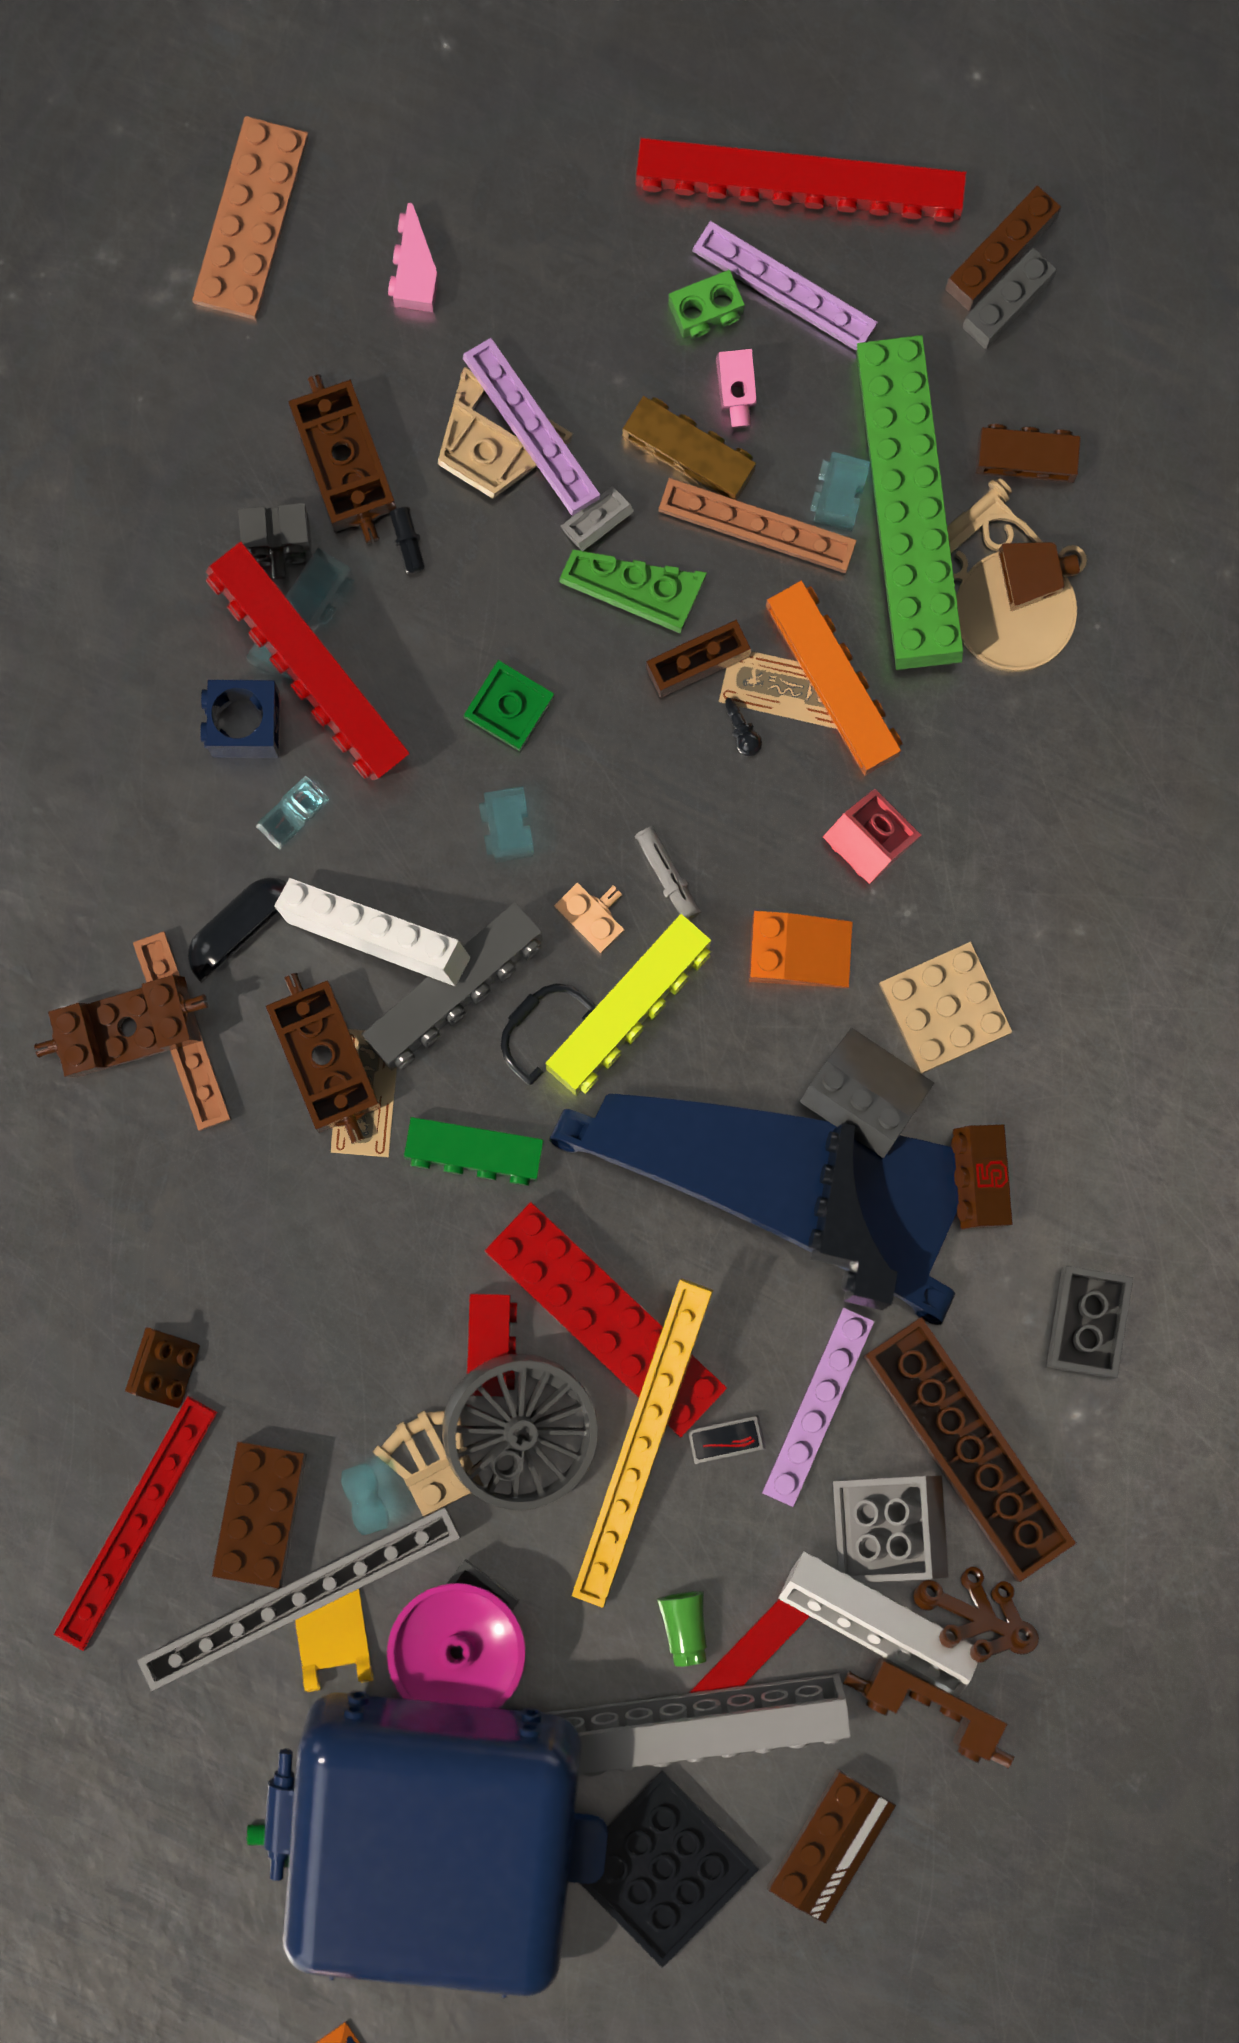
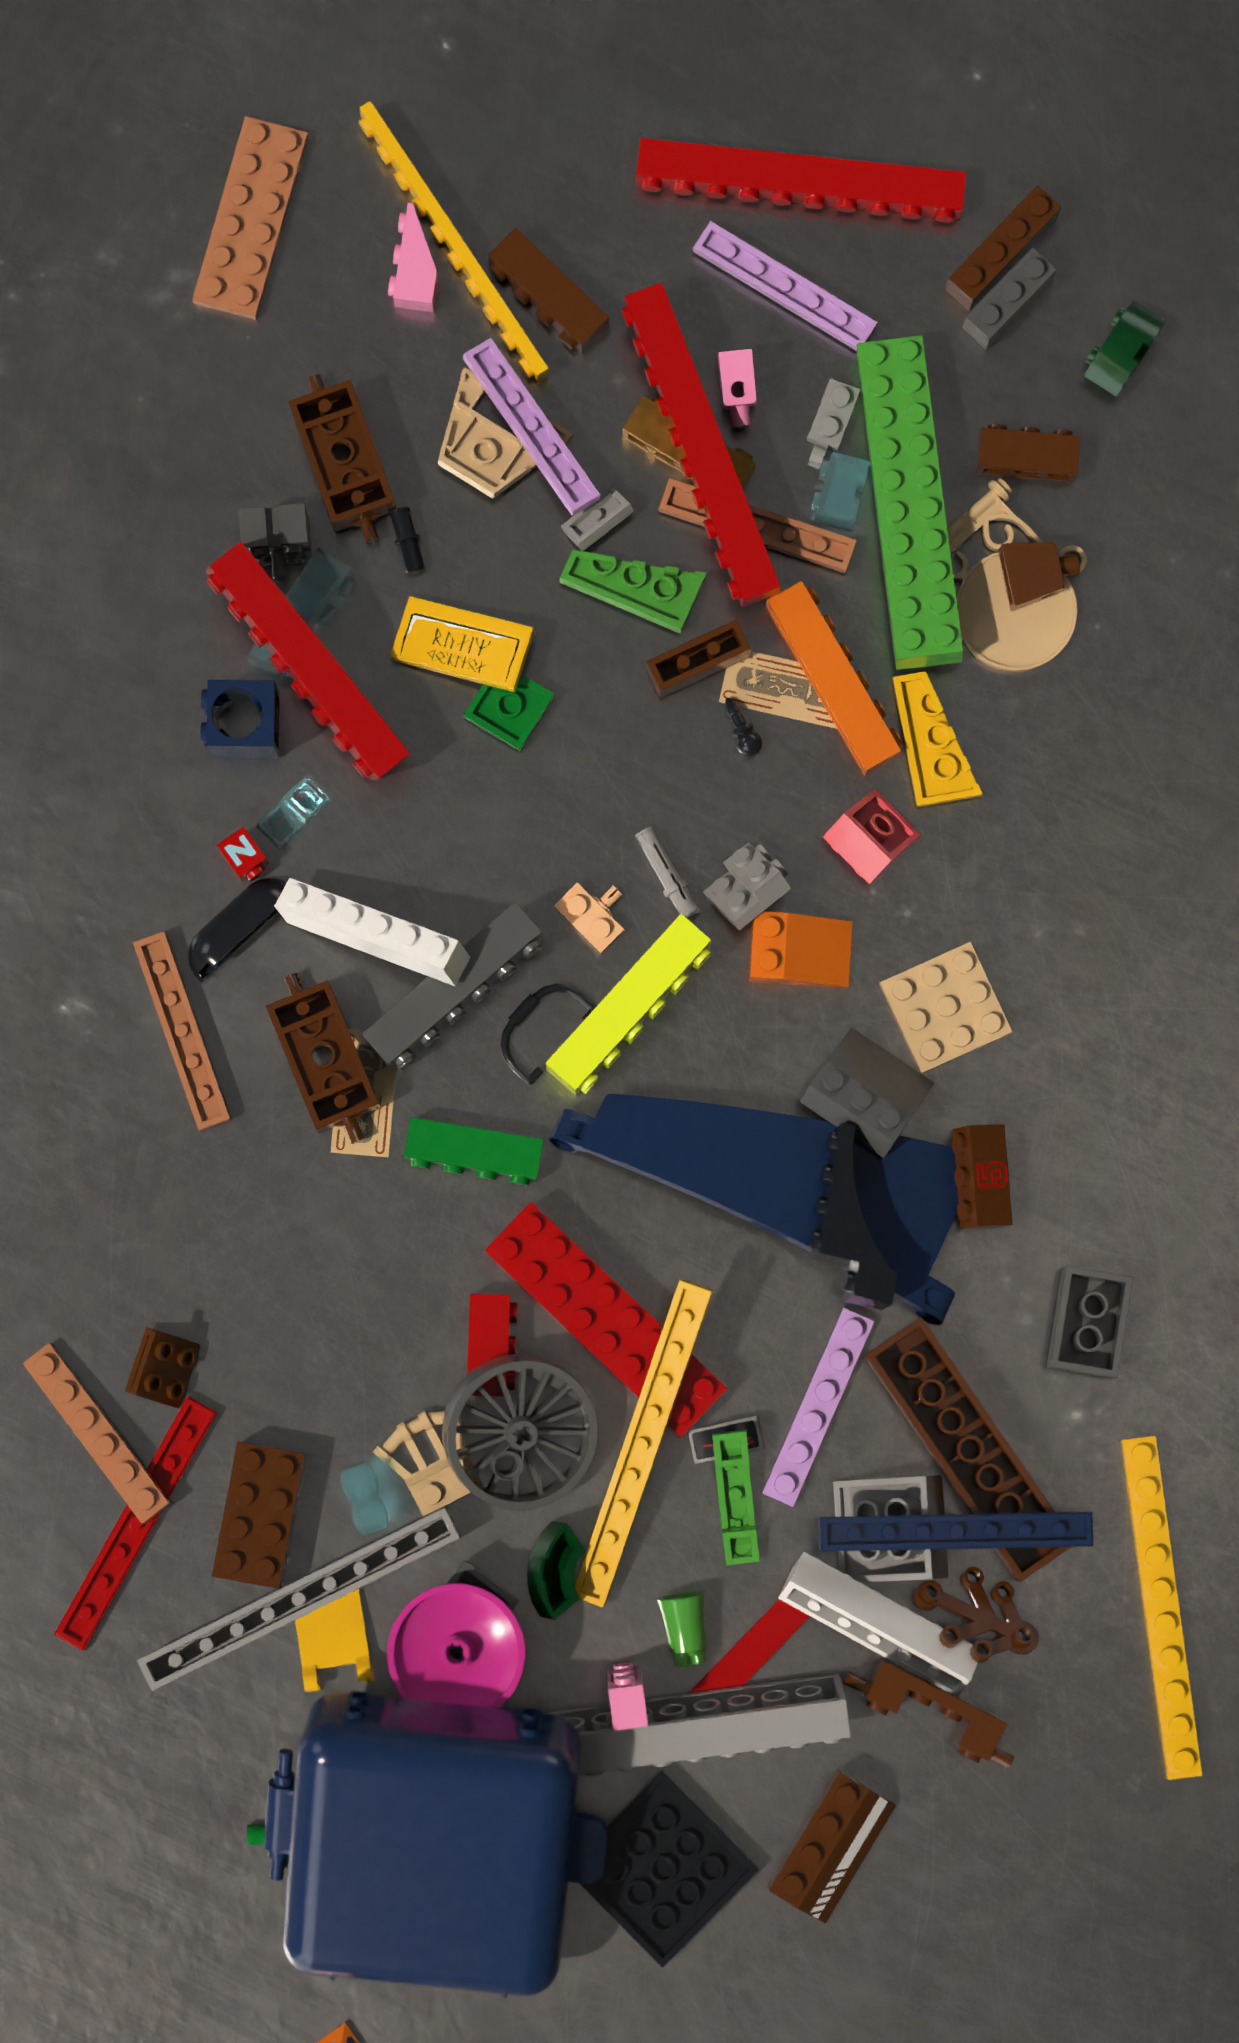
reddish brown brick [34,975,209,1078] -> none
clear light blue brick [479,786,535,863] -> none
bright green brick [668,269,745,338] -> none
none -> nougat plate [22,1343,171,1524]
none -> red brick [216,826,269,882]
none -> yellow plate [358,101,549,384]
none -> yellow tile [390,596,535,693]
none -> reddish brown brick [488,227,609,353]
none -> dark green brick [527,1521,586,1620]
none -> bright pink slope [607,1662,648,1731]
none -> red brick [621,282,781,608]
none -> light grey plate [703,842,791,930]
none -> bright green slope [712,1430,760,1566]
none -> light grey plate [807,378,861,470]
none -> dark blue tile [819,1512,1094,1552]
none -> yellow wing [892,671,983,808]
none -> dark green brick [1083,300,1166,397]
none -> yellow plate [1121,1436,1202,1780]

